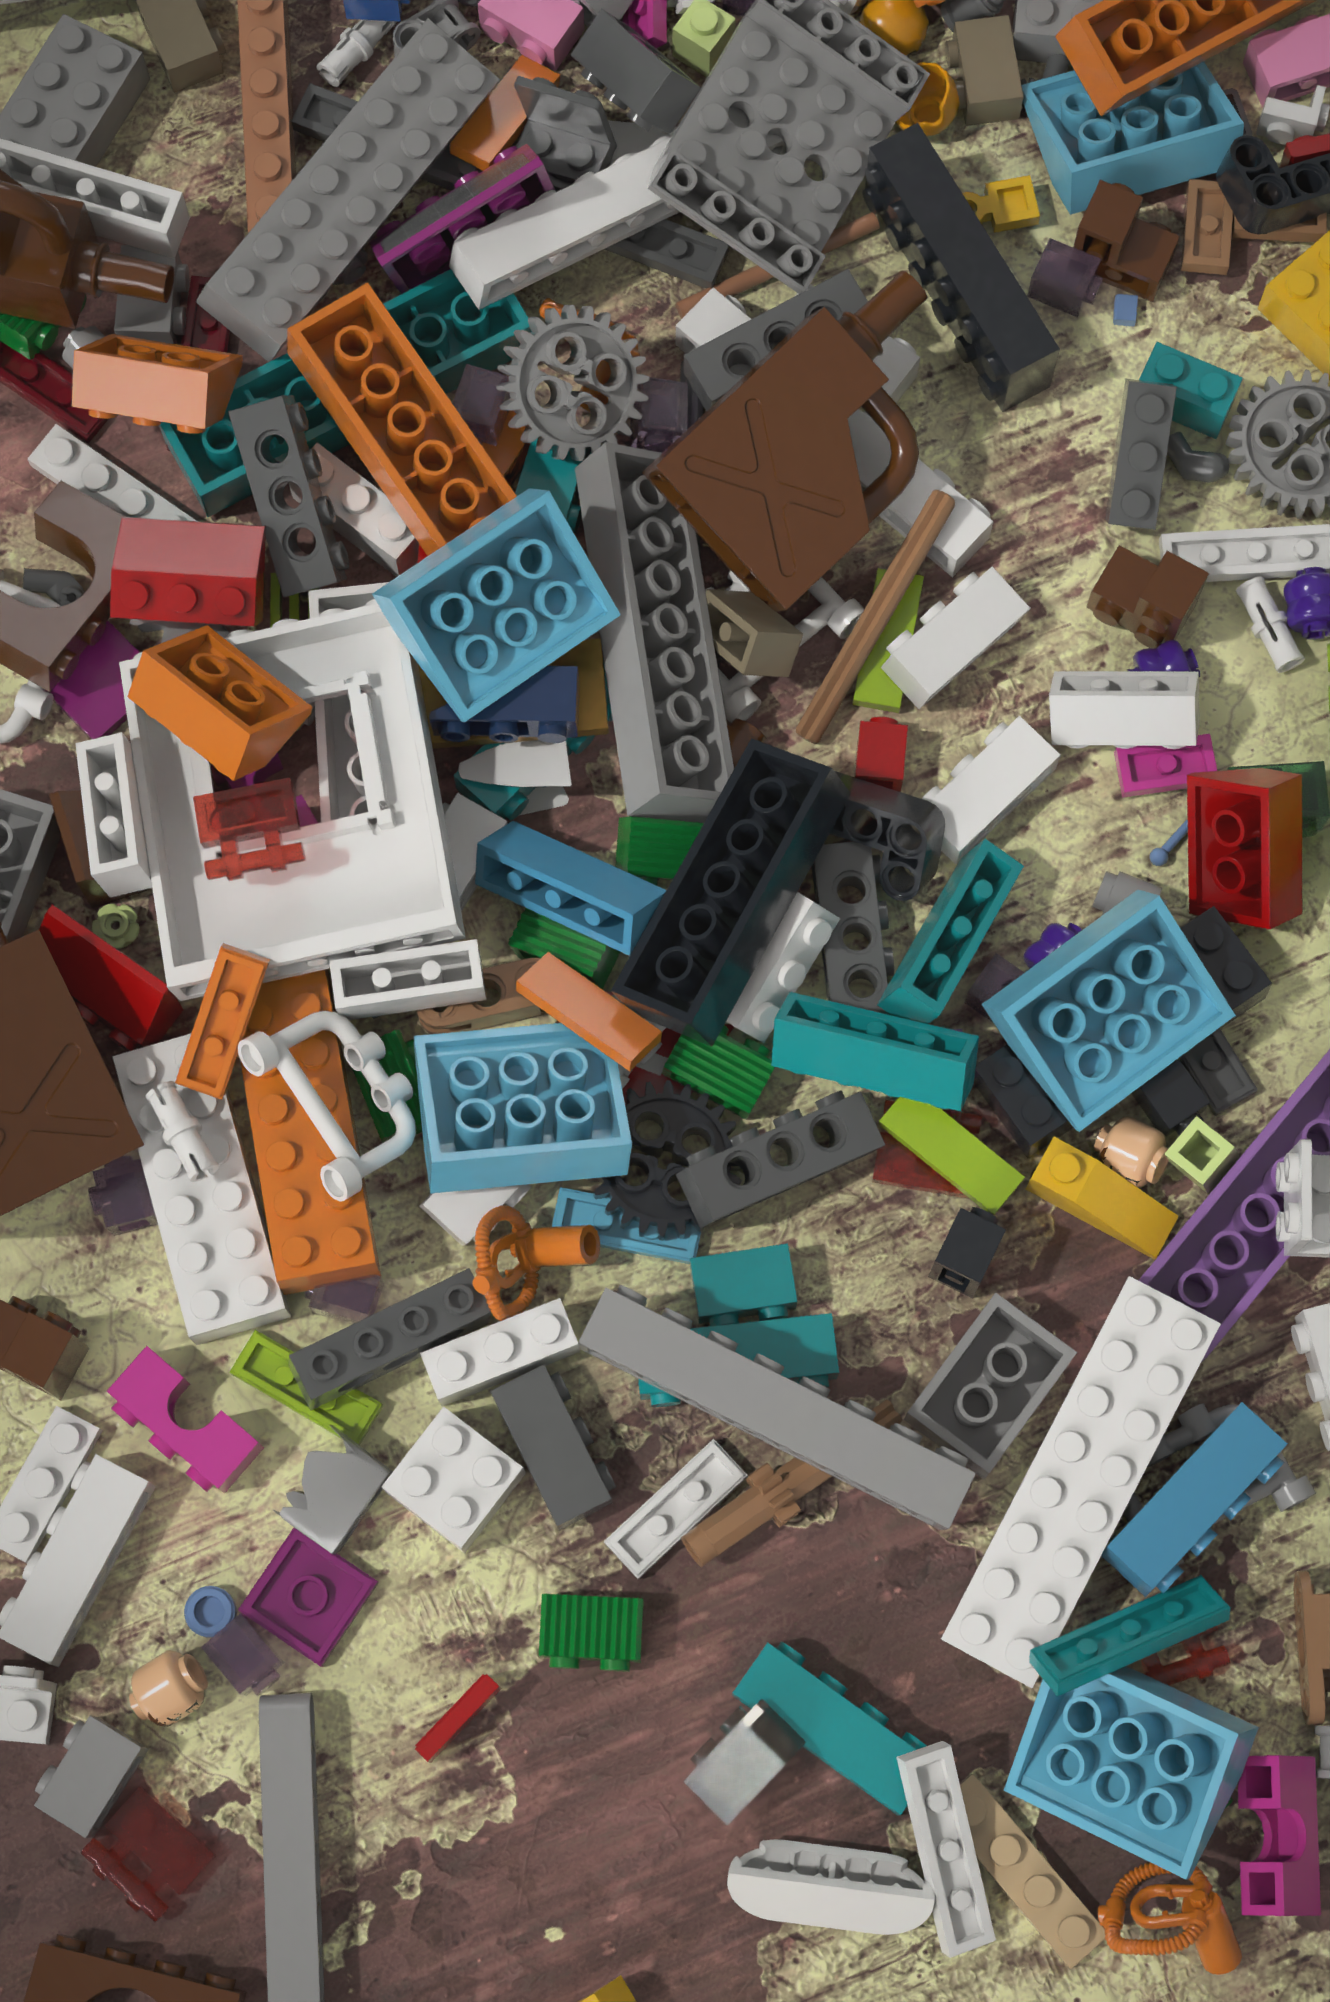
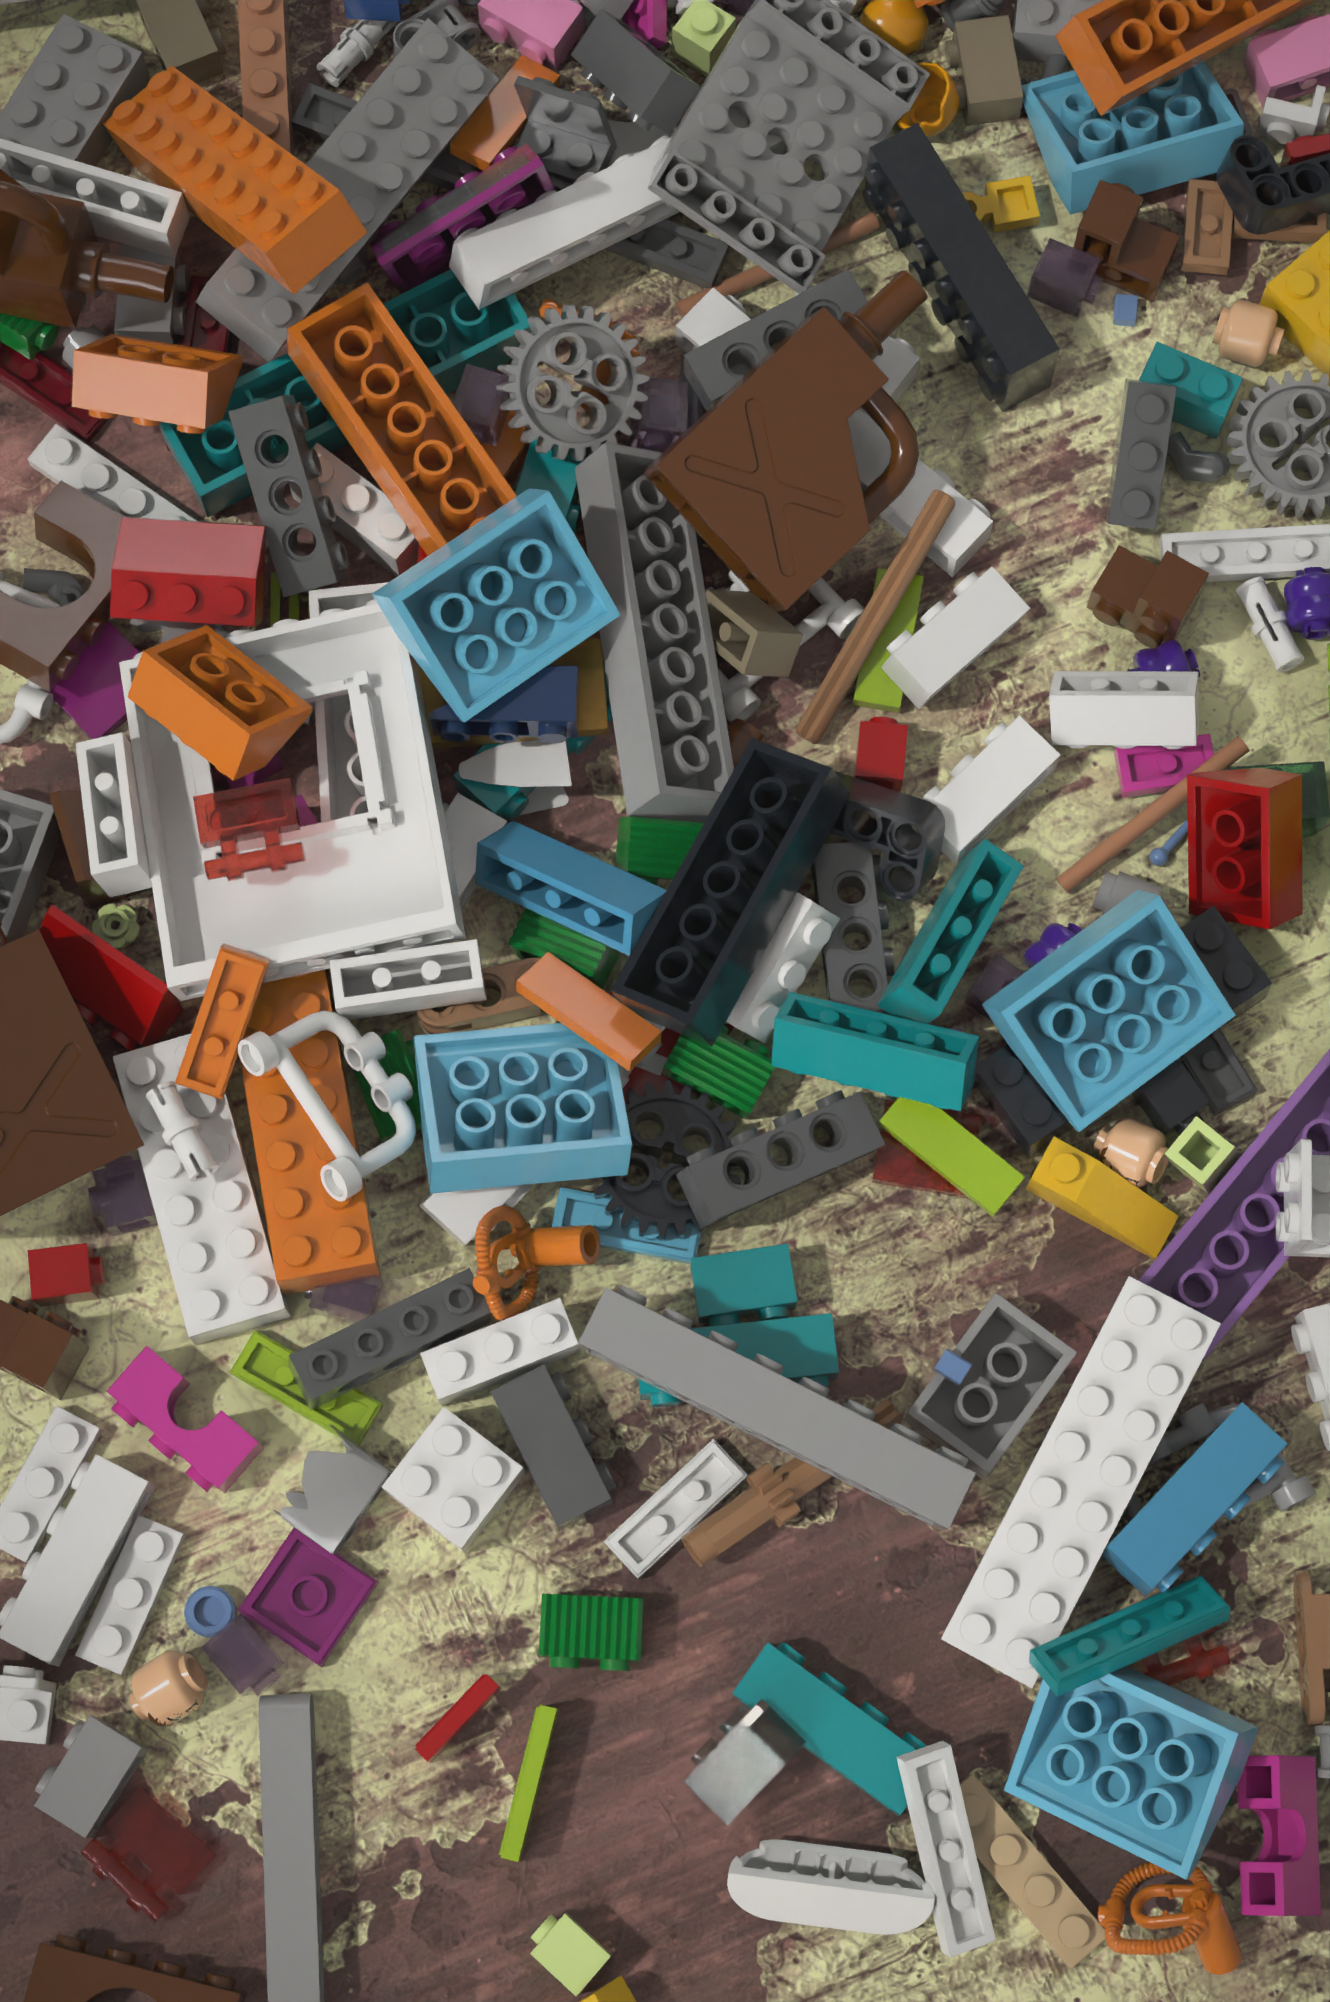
black brick [928,1207,1006,1298] -> none
none -> red brick [27,1243,106,1307]
none -> white plate [75,1515,186,1676]
none -> orange brick [102,66,368,295]
none -> lime tile [499,1704,559,1862]
none -> yellowish green brick [530,1913,612,1996]
none -> medium blue piece [934,1348,972,1386]
none -> nougat axle [1056,736,1250,893]
none -> light nougat head [1212,300,1285,367]

